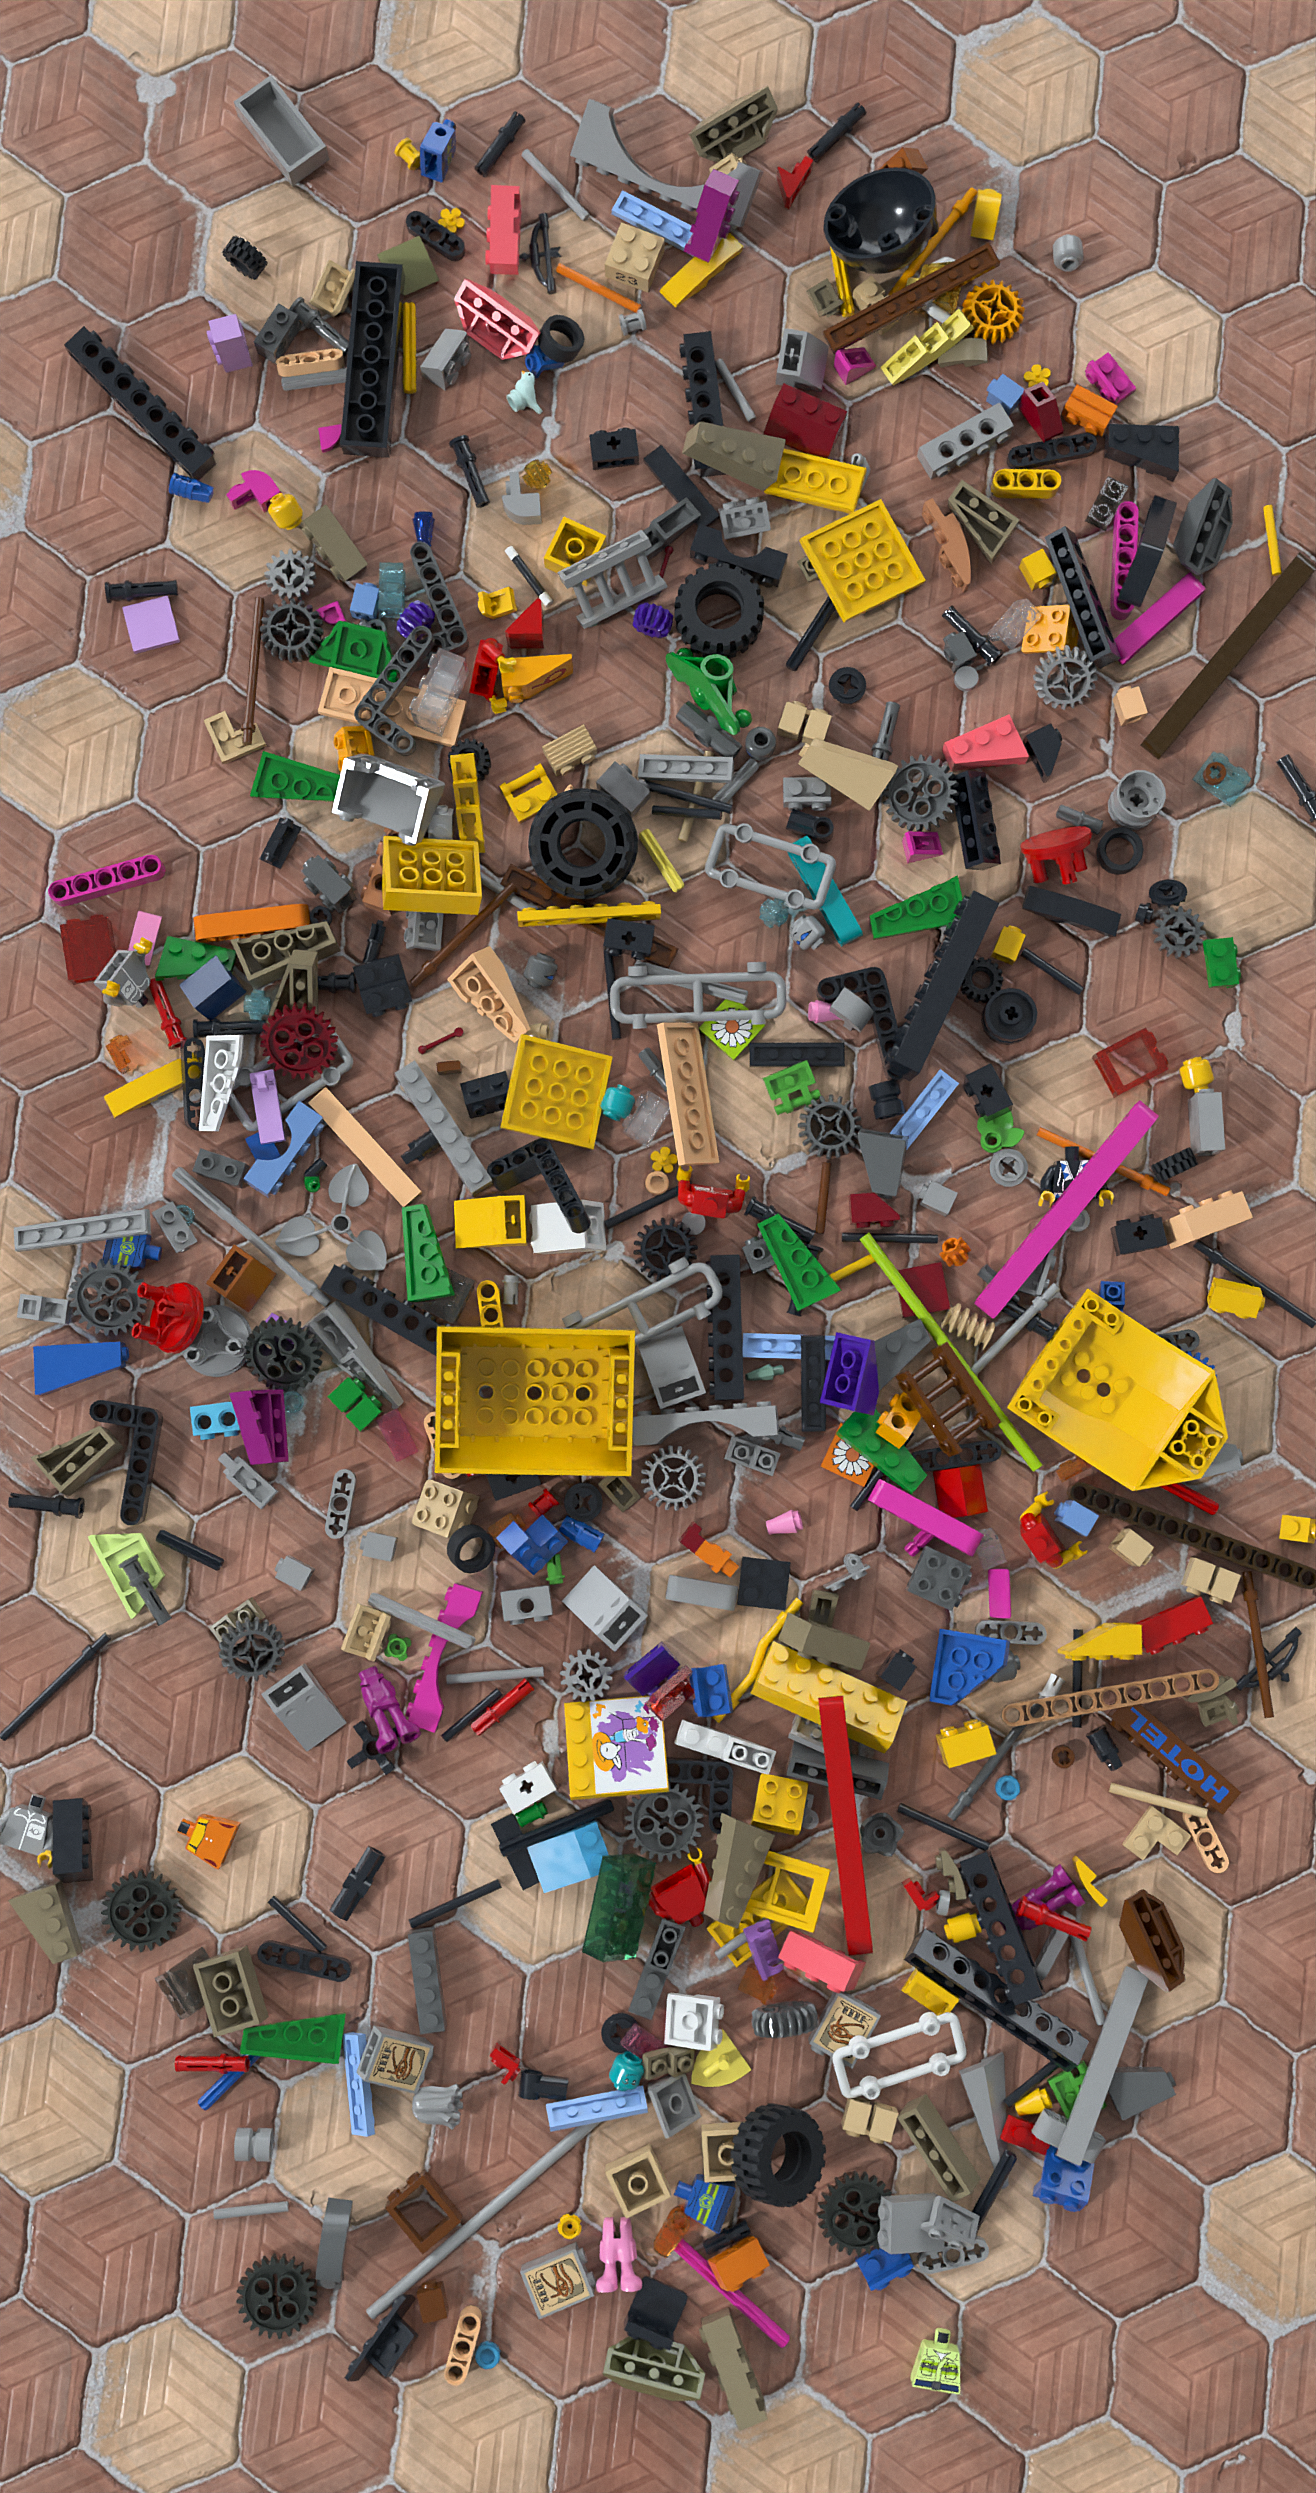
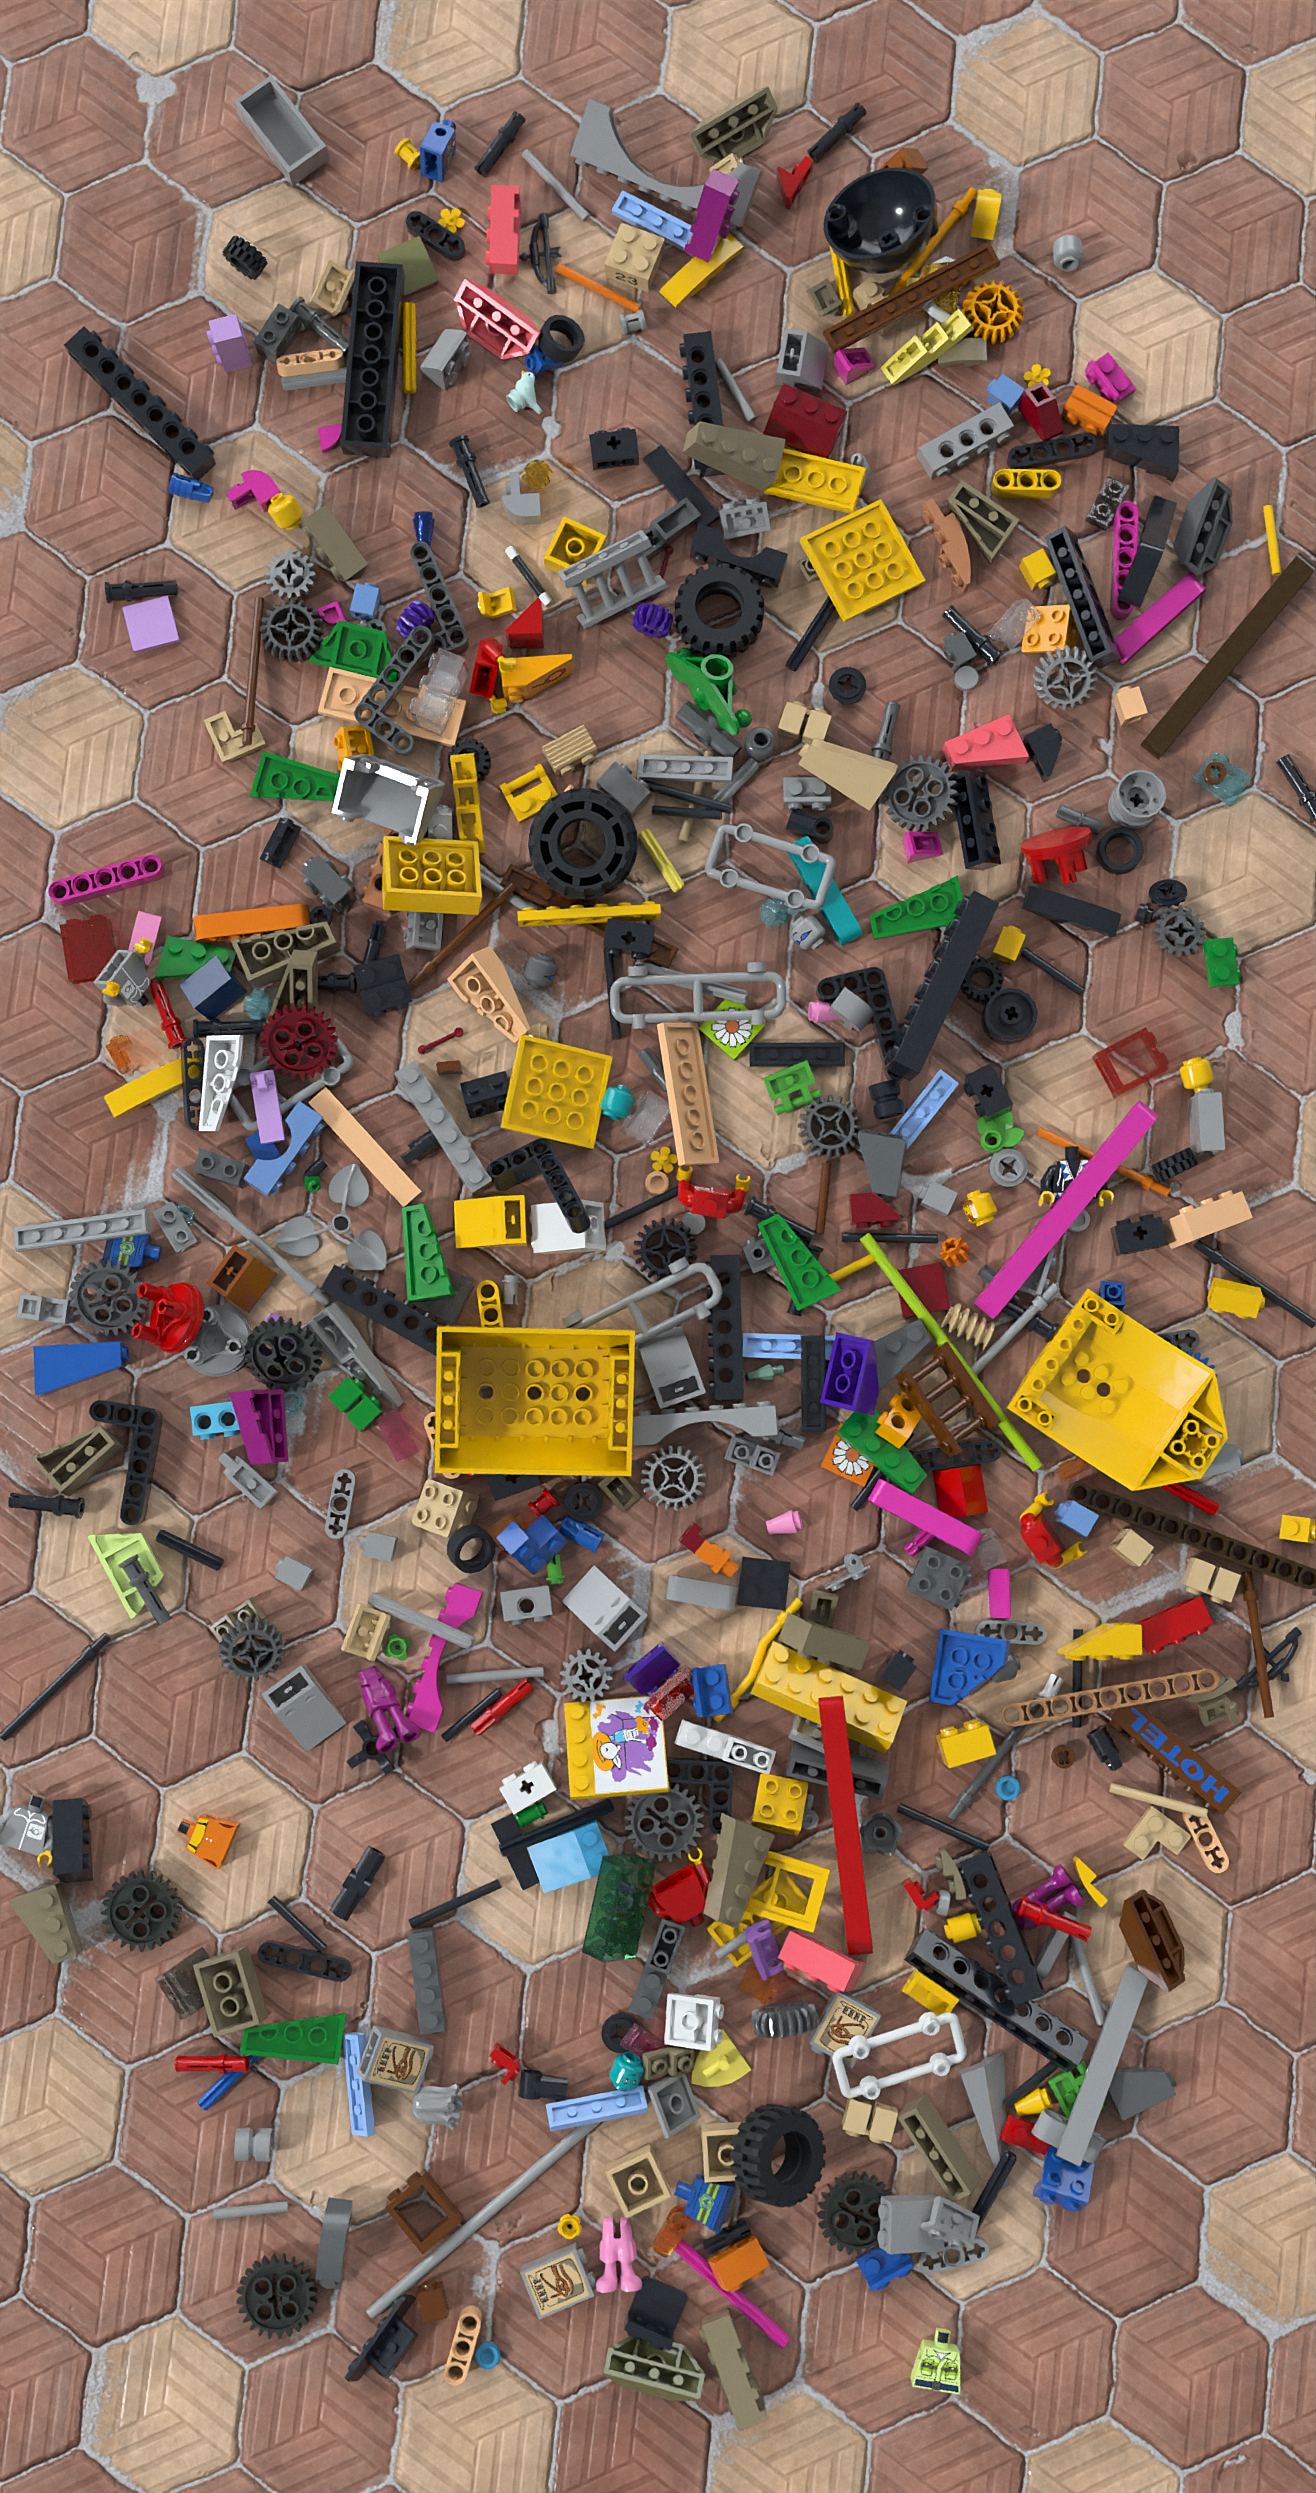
clear light blue brick [378,562,406,618] -> none
none -> yellow head [962,1189,997,1227]

